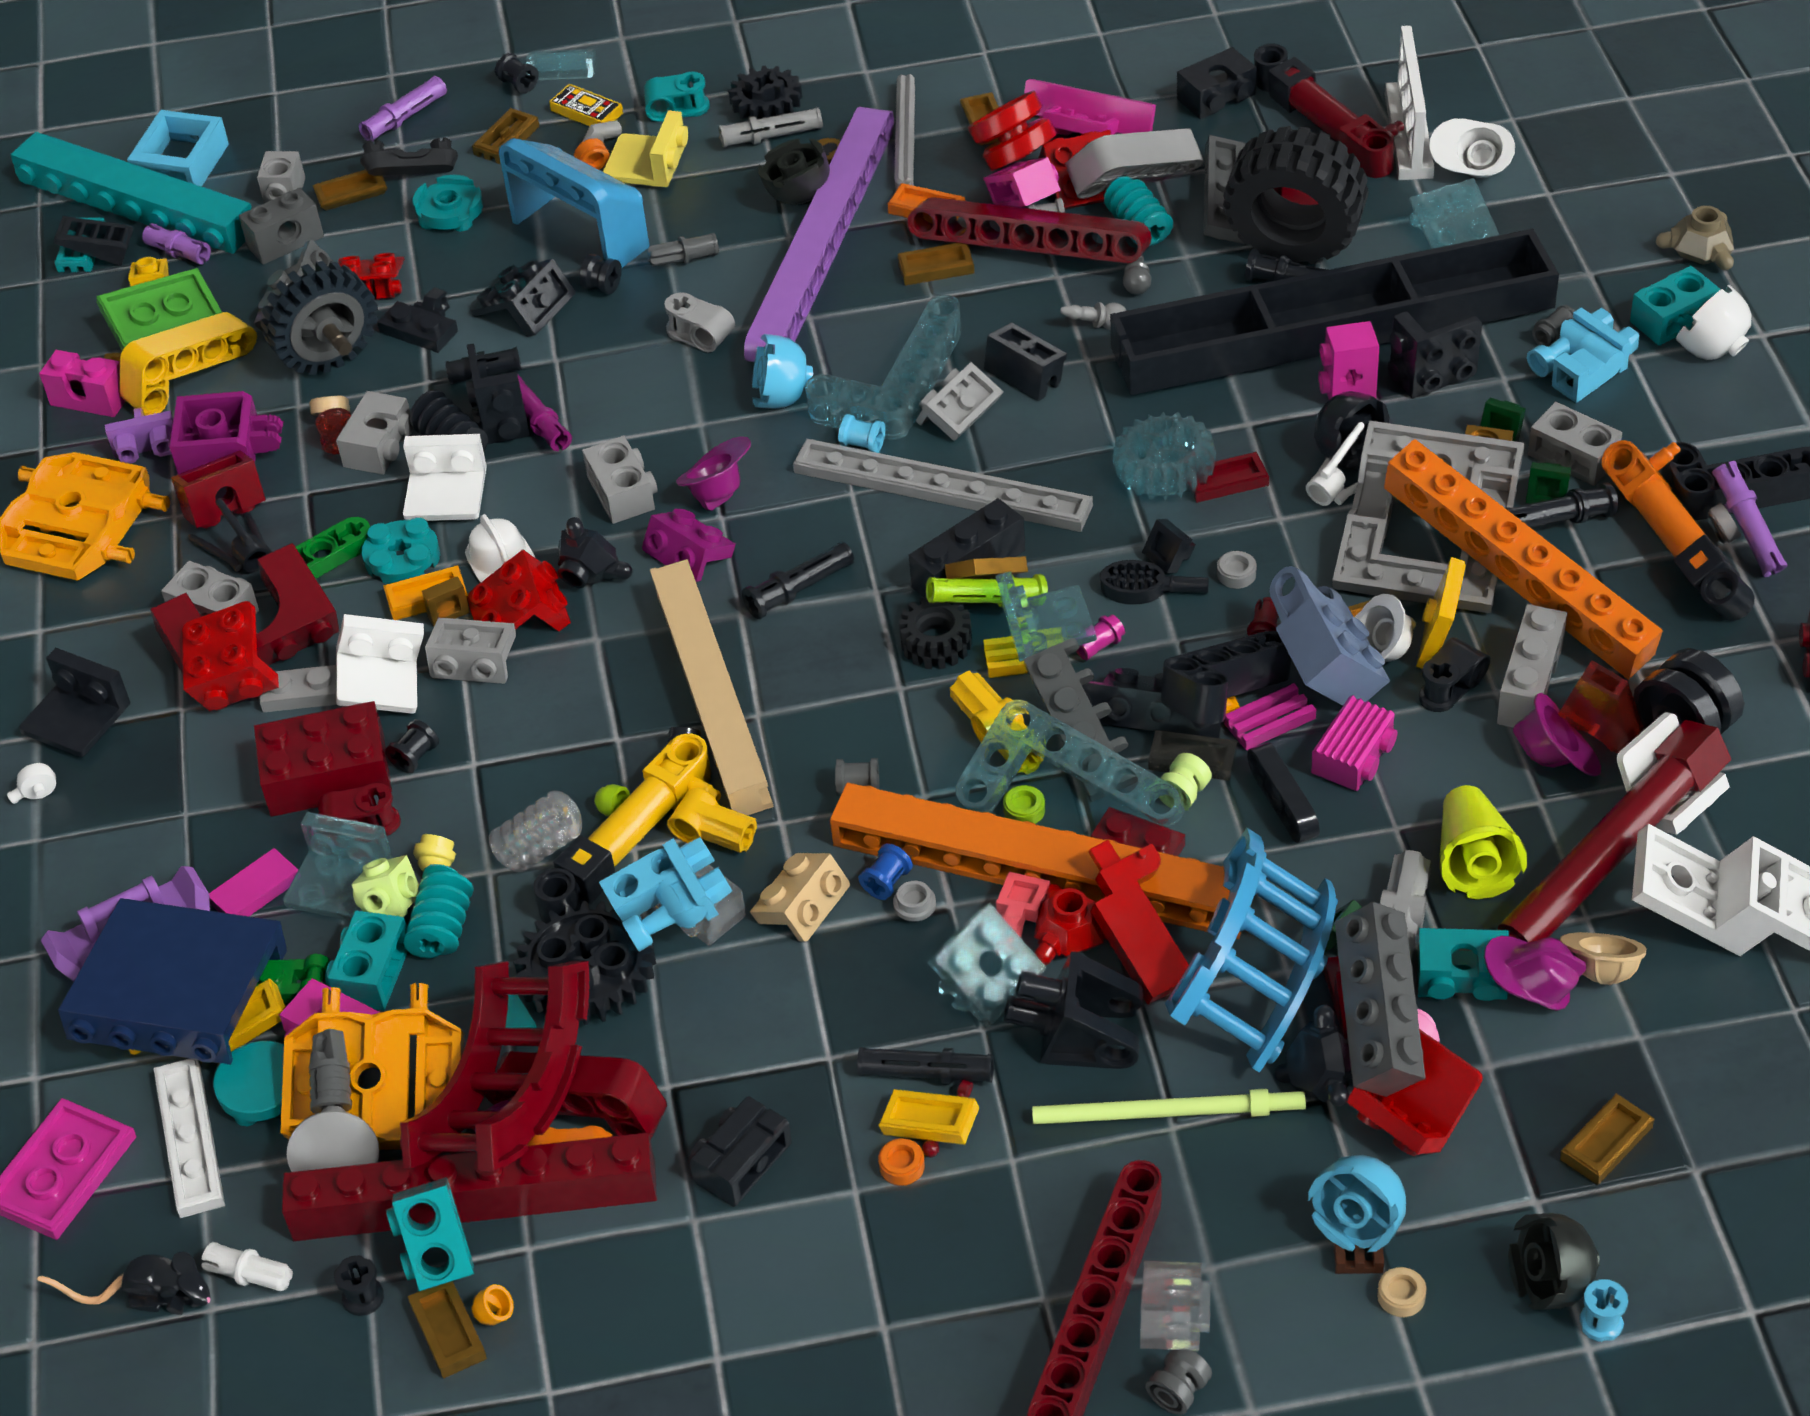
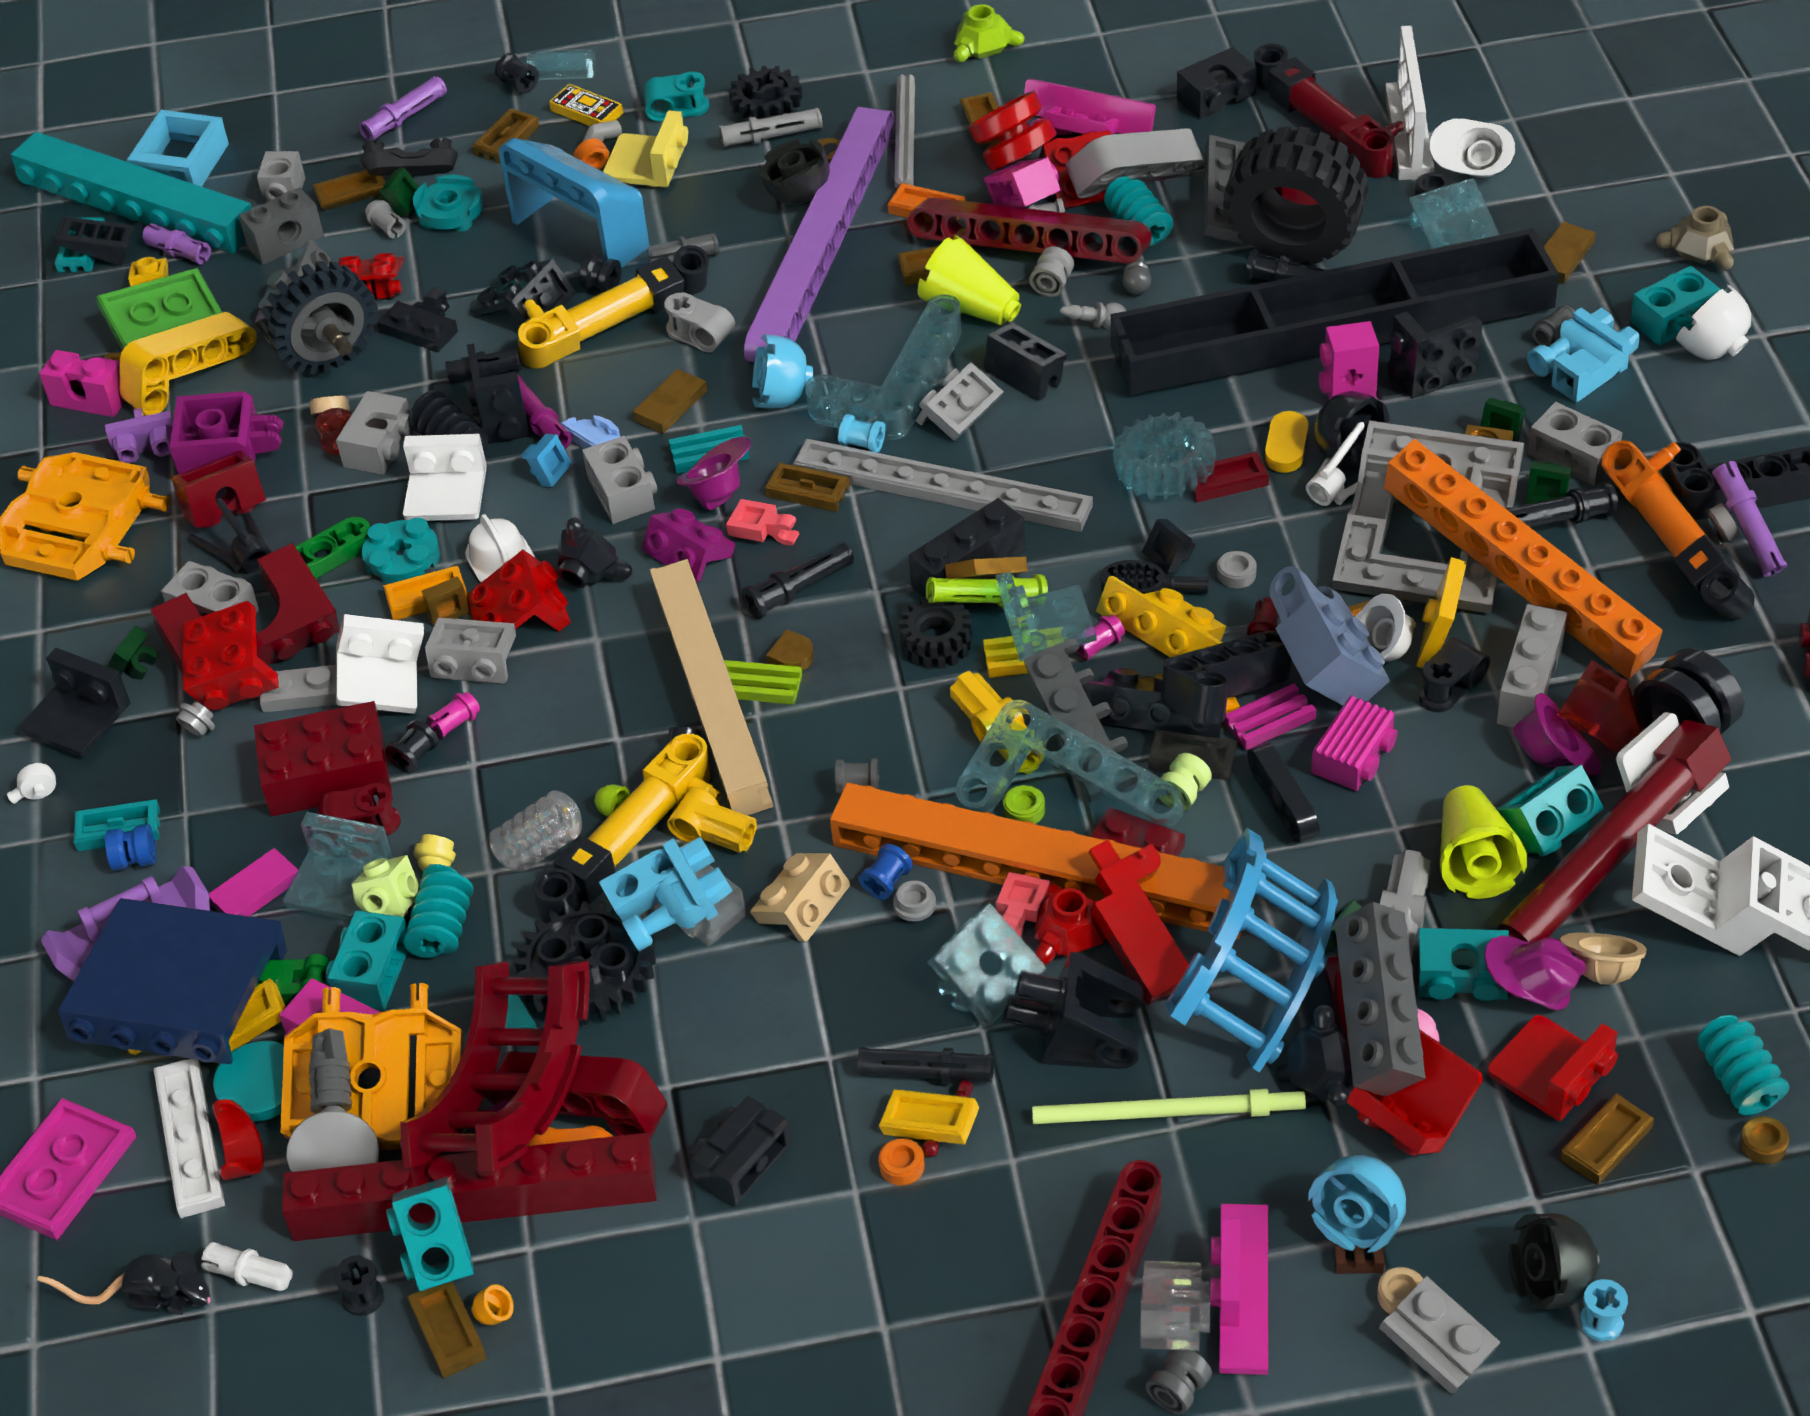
none -> teal tile [74,799,160,852]
none -> blue wheel [105,824,157,871]
none -> dark green tile [107,625,159,680]
none -> light grey plate [176,701,215,738]
none -> red helmet [213,1099,264,1181]
none -> light grey pin [365,200,406,238]
none -> dark green tile [377,167,419,217]
none -> dark pink pin [427,692,480,739]
none -> yellow piece [518,245,709,369]
none -> dark azure tile [521,434,572,487]
none -> light blue tile [560,415,620,449]
none -> pearl gold tile [633,369,708,434]
none -> teal tile [669,425,750,474]
none -> lime tile [724,660,802,705]
none -> coral plate [726,499,799,546]
none -> pearl gold tile [765,462,850,512]
none -> pearl gold tile [766,629,814,671]
none -> neon yellow cone [917,235,1021,325]
none -> lime rock [953,4,1024,62]
none -> light grey wheel [1029,246,1074,297]
none -> yellow bracket [1096,576,1227,657]
none -> dark pink bracket [1211,1204,1268,1375]
none -> yellow tile [1265,411,1309,473]
none -> light grey plate [1379,1276,1500,1395]
none -> black tile [1415,172,1451,205]
none -> red bracket [1488,1015,1618,1122]
none -> teal brick [1497,765,1604,856]
none -> pearl gold tile [1544,222,1596,284]
none -> teal piece [1696,1015,1790,1116]
none -> pearl gold tile [1740,1116,1790,1164]

